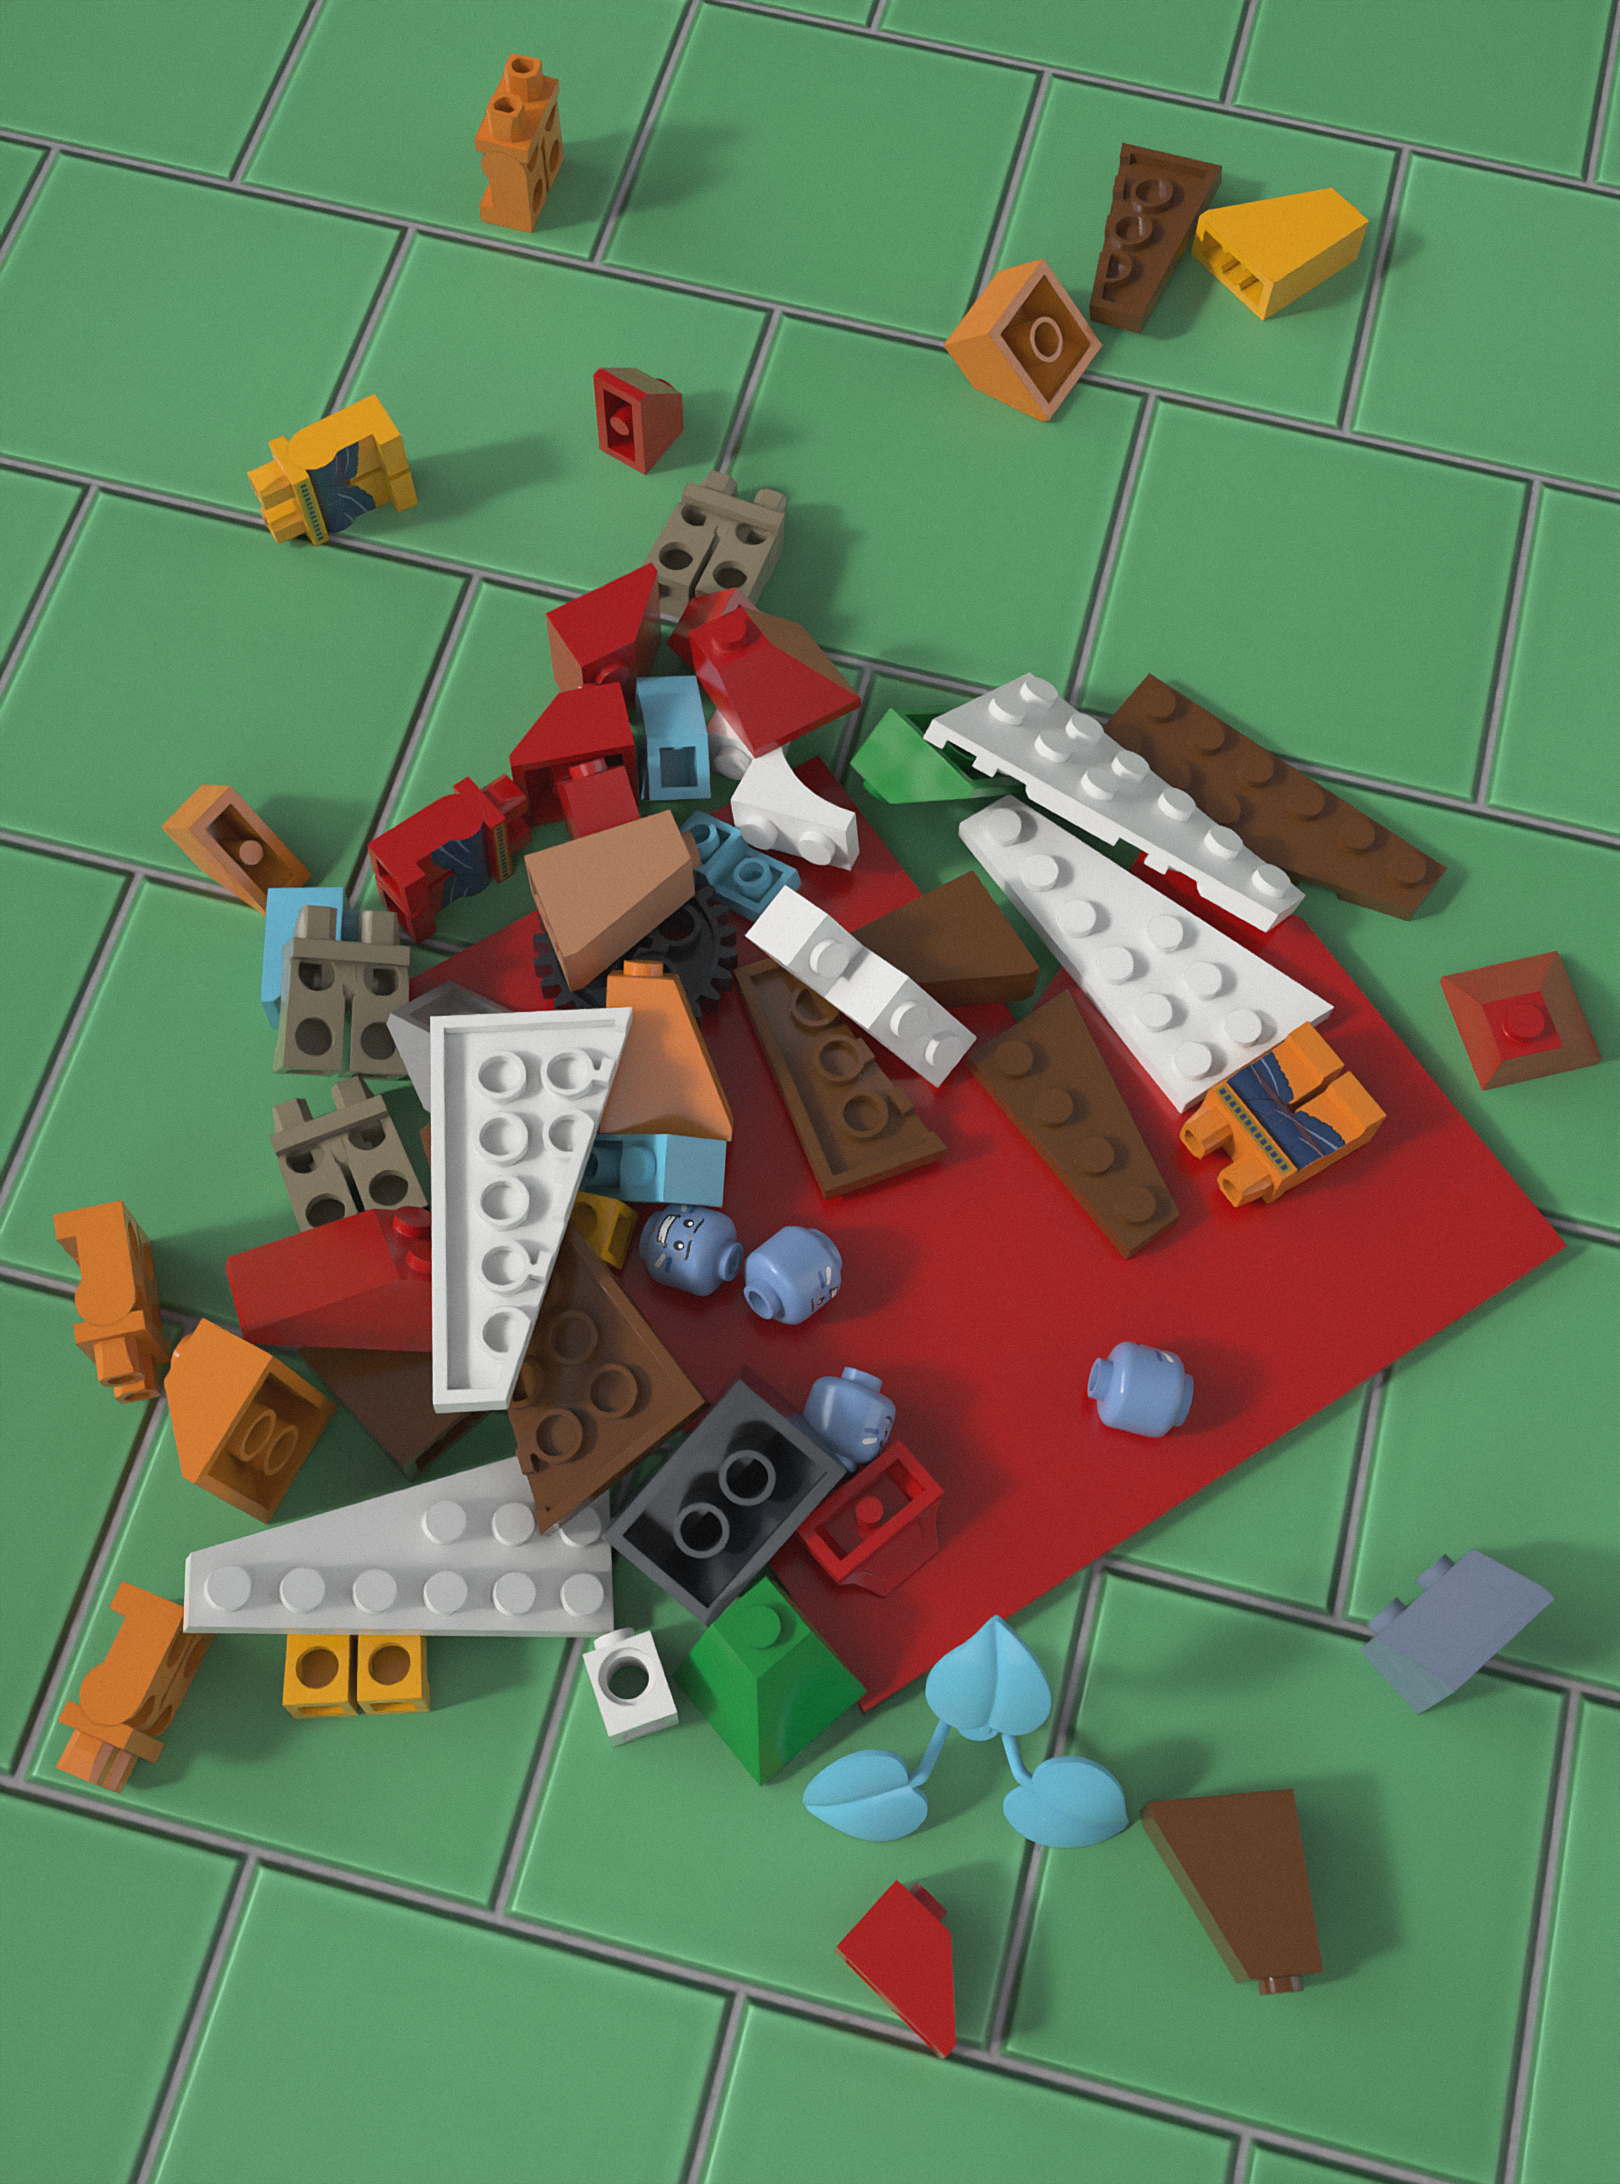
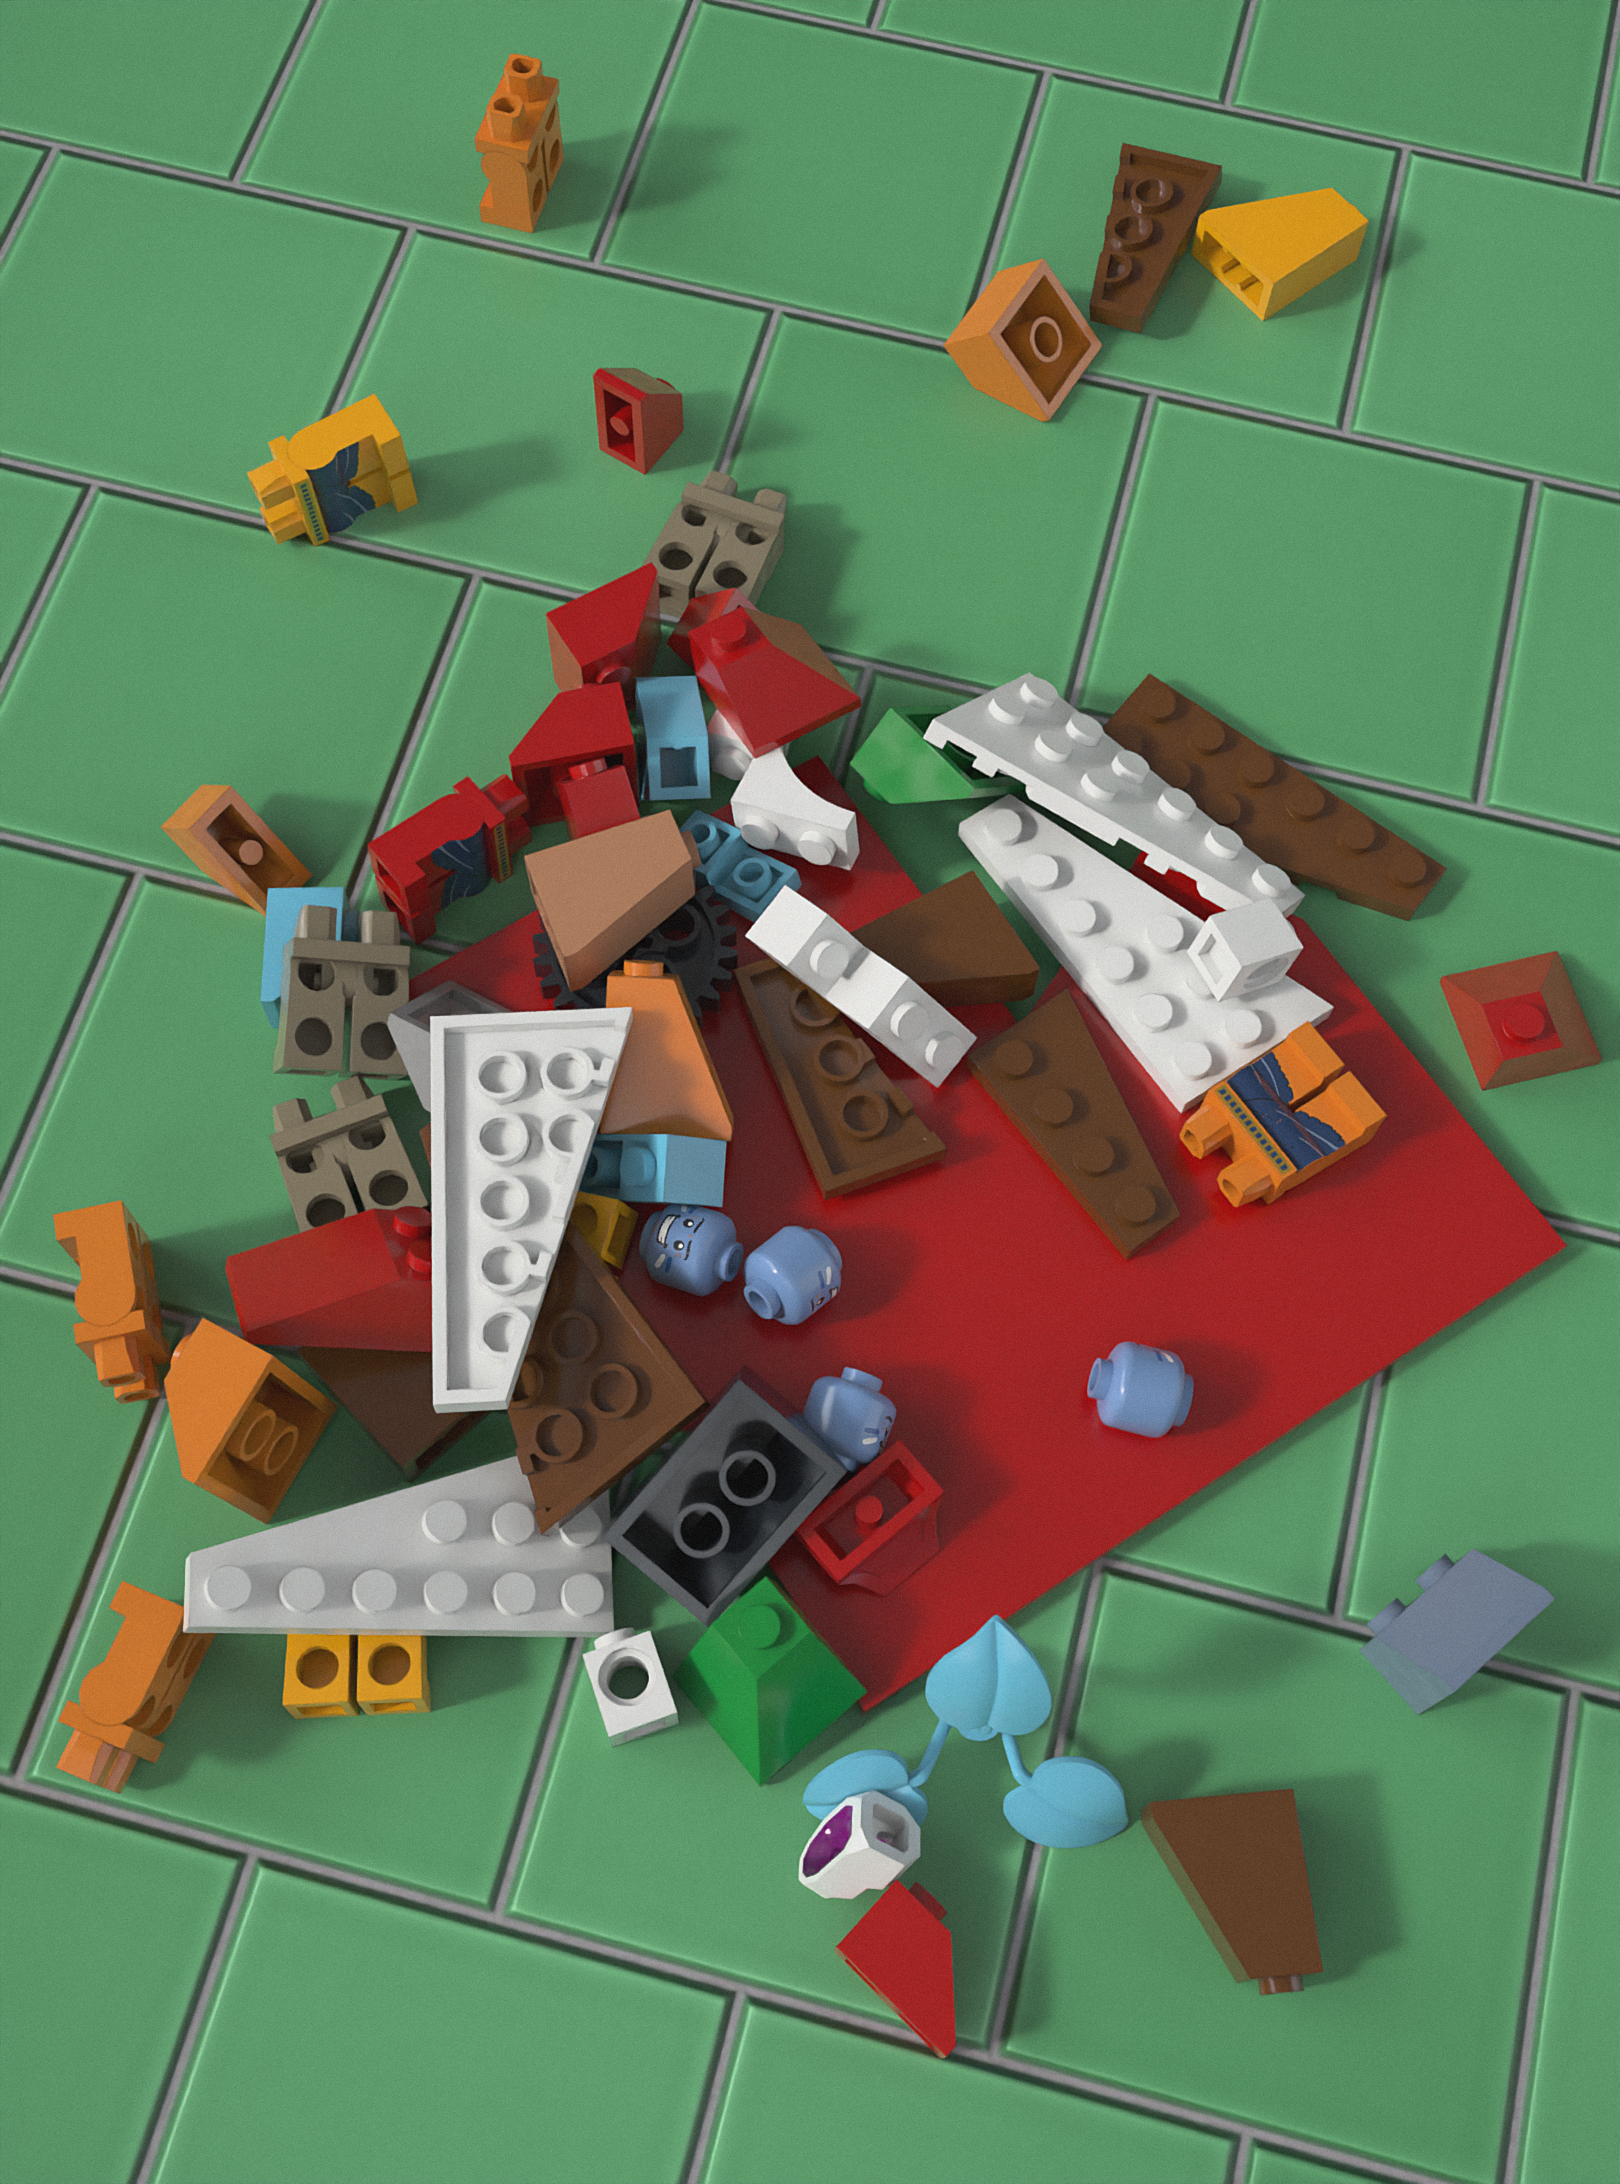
none -> white rock [798,1790,920,1899]
none -> white brick [1187,897,1304,1002]

